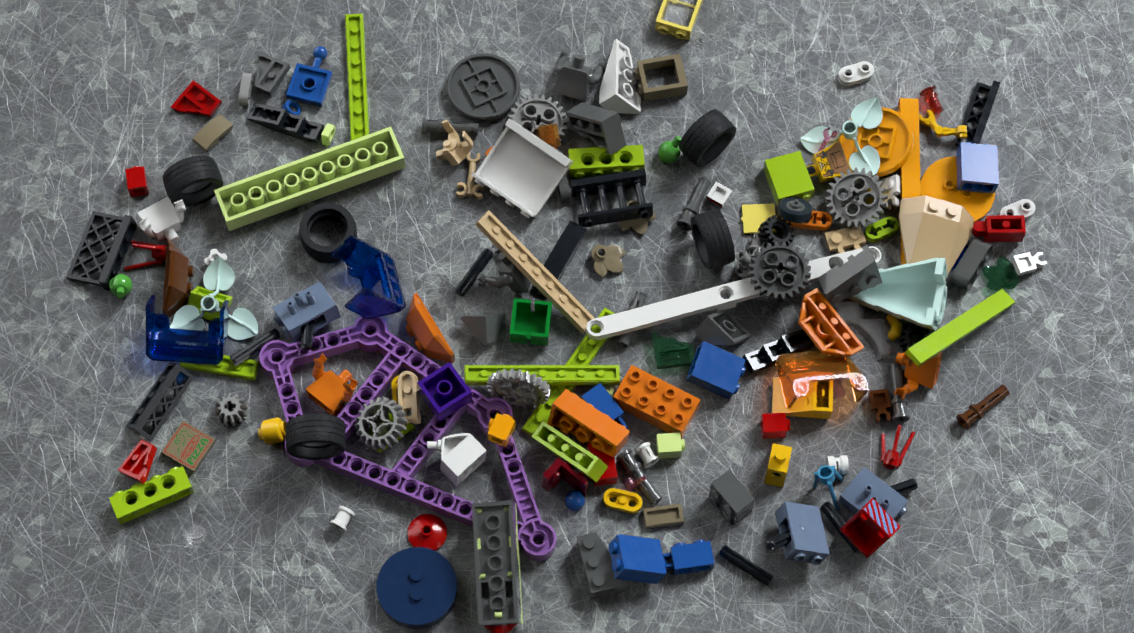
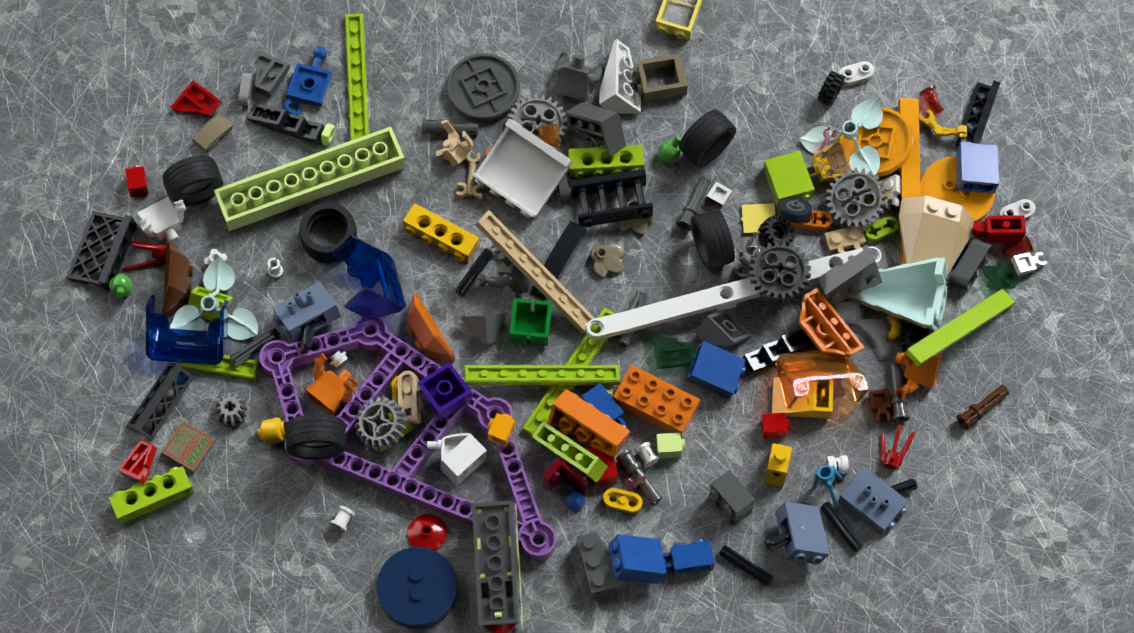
light grey gear [486,369,551,408] -> none
dark tan tile [642,503,684,530] -> none
red container [839,498,901,558] -> none
none -> white pin [268,258,283,278]
none -> white plate [330,351,347,368]
none -> yellow brick [403,203,480,263]
none -> black tyre [817,70,845,107]
none -> clear red pin [1002,235,1033,259]

